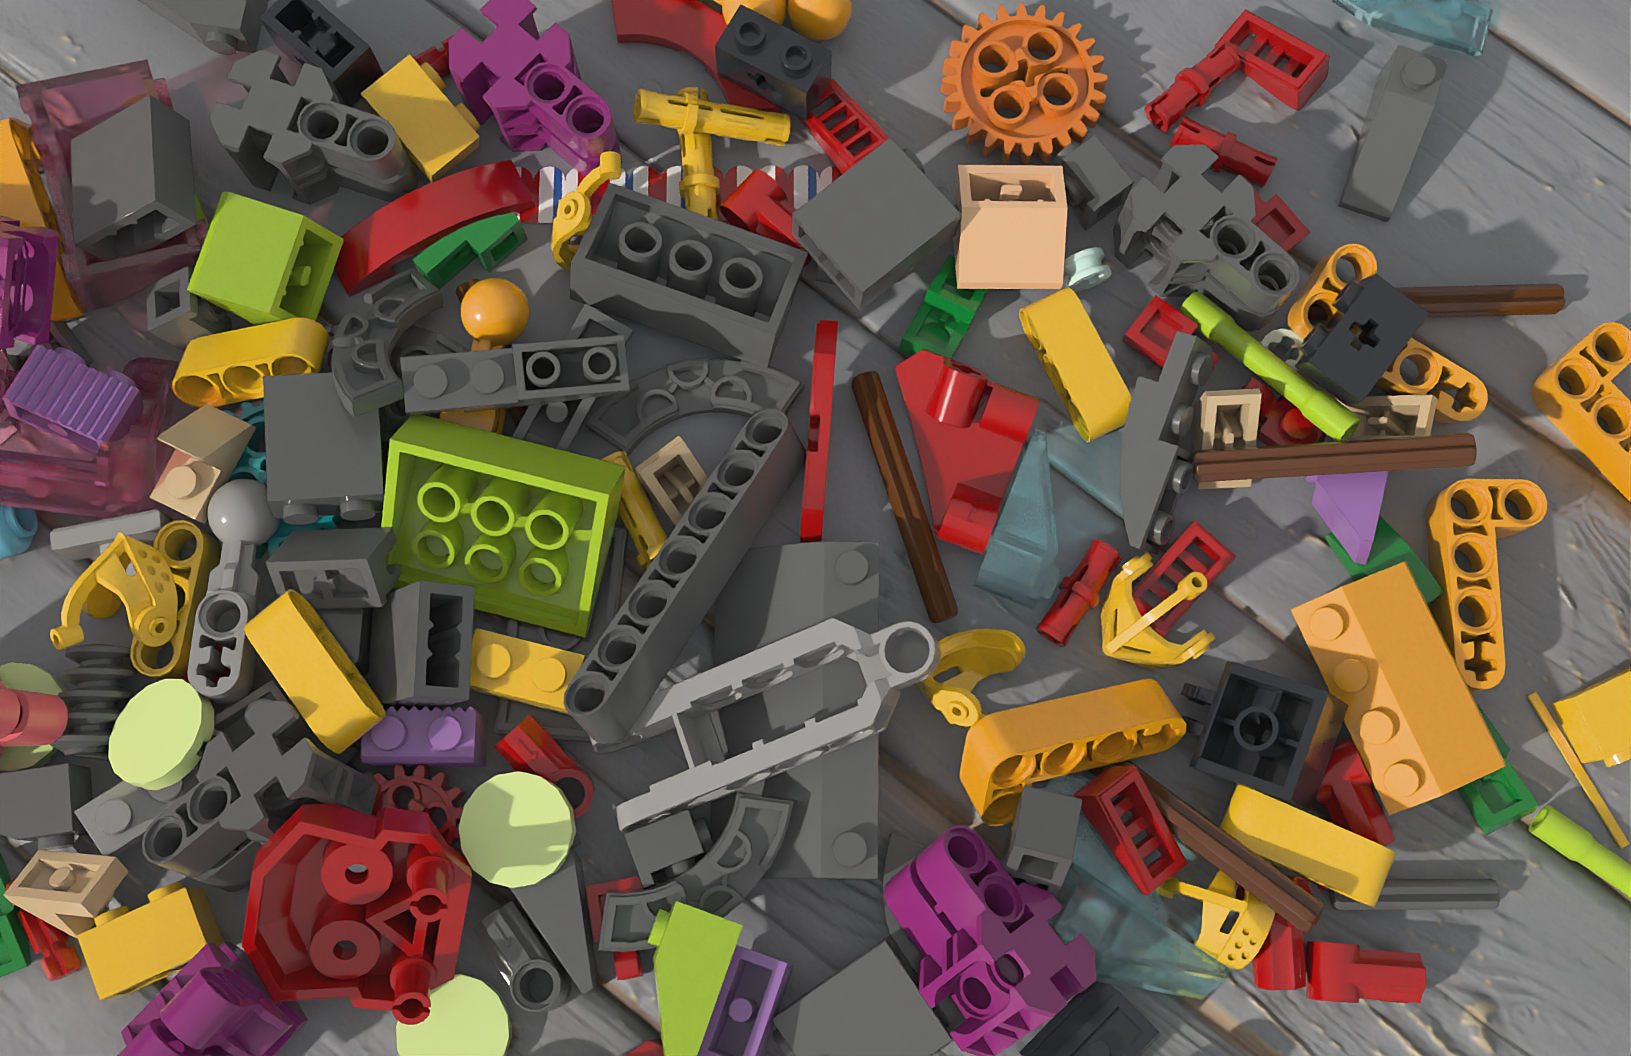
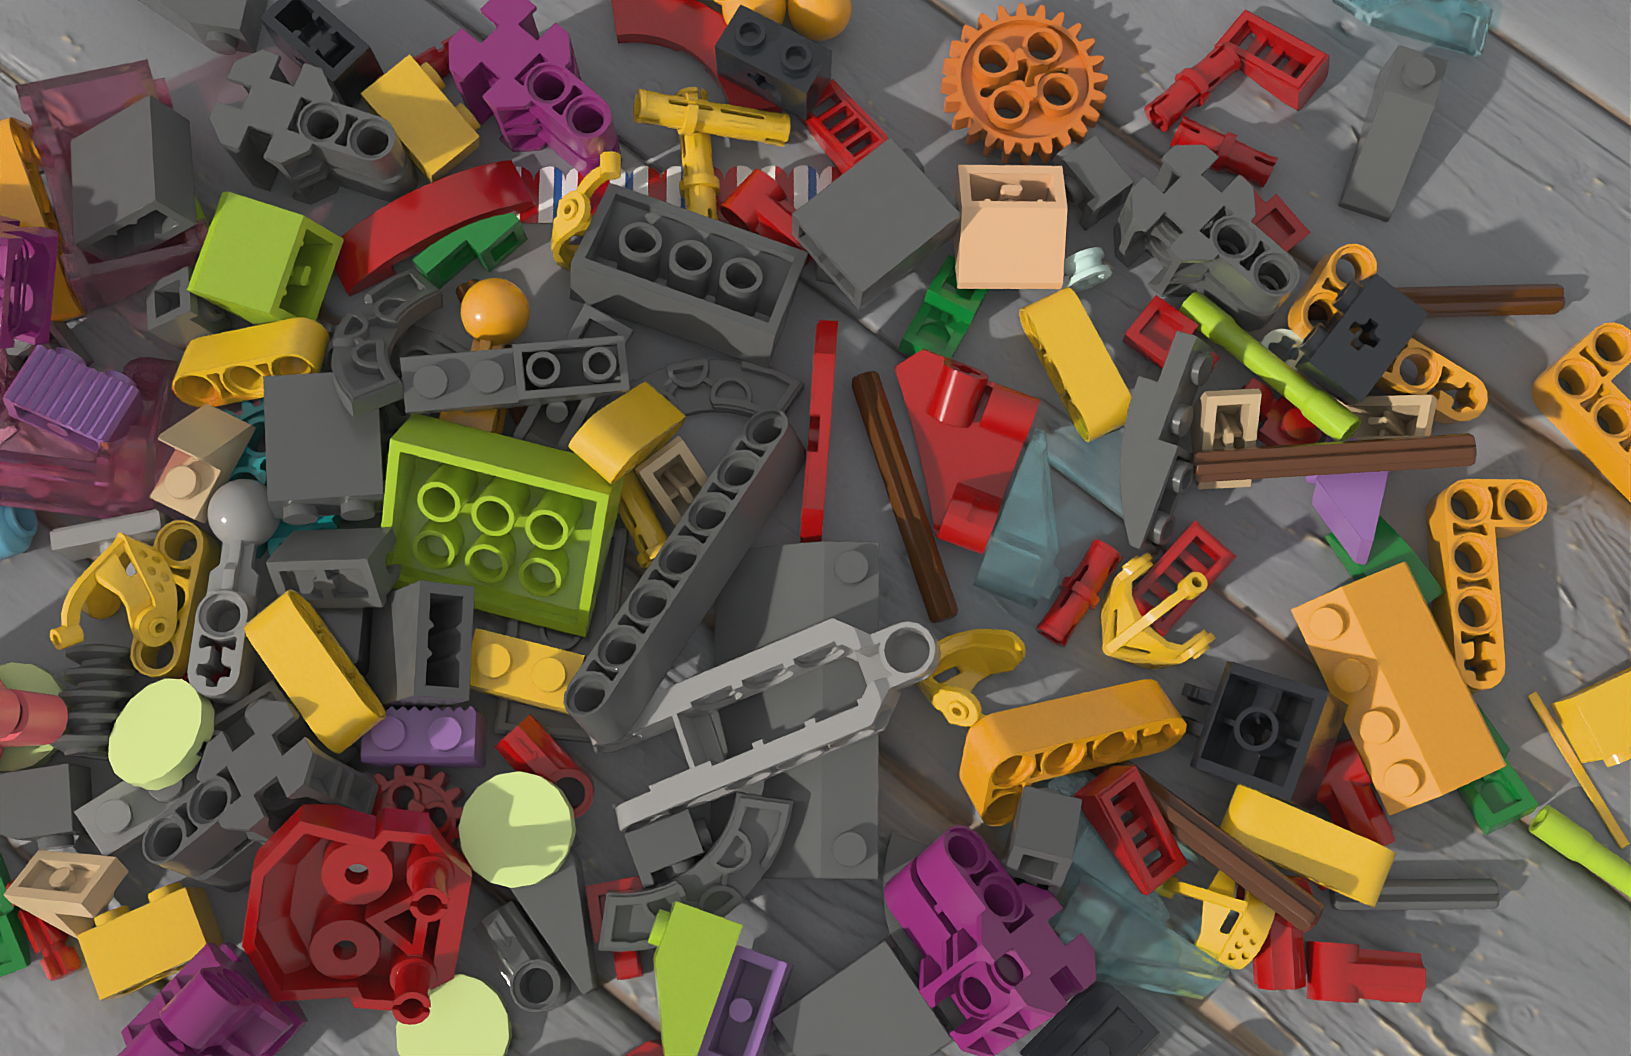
none -> yellow beam [568,381,687,485]

